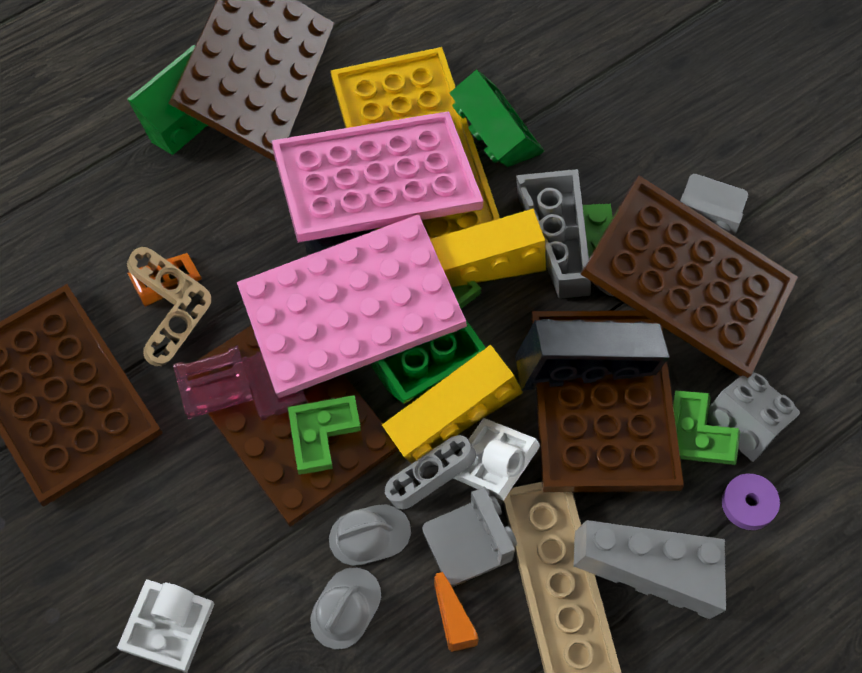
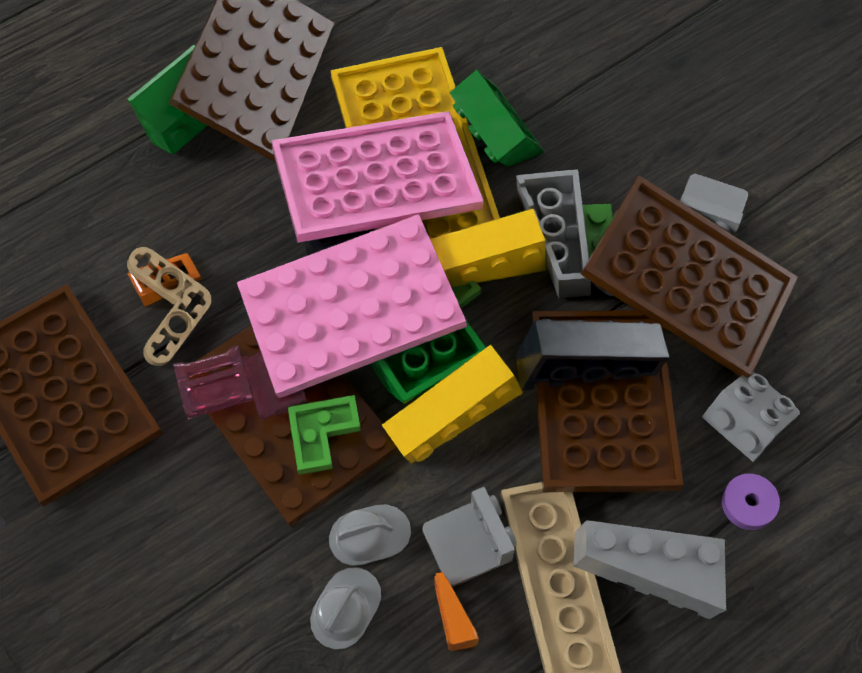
white plate [117,579,214,673] -> none
light grey beam [385,435,476,509] -> none
white plate [454,418,540,501] -> none
bright green plate [673,391,740,465] -> none

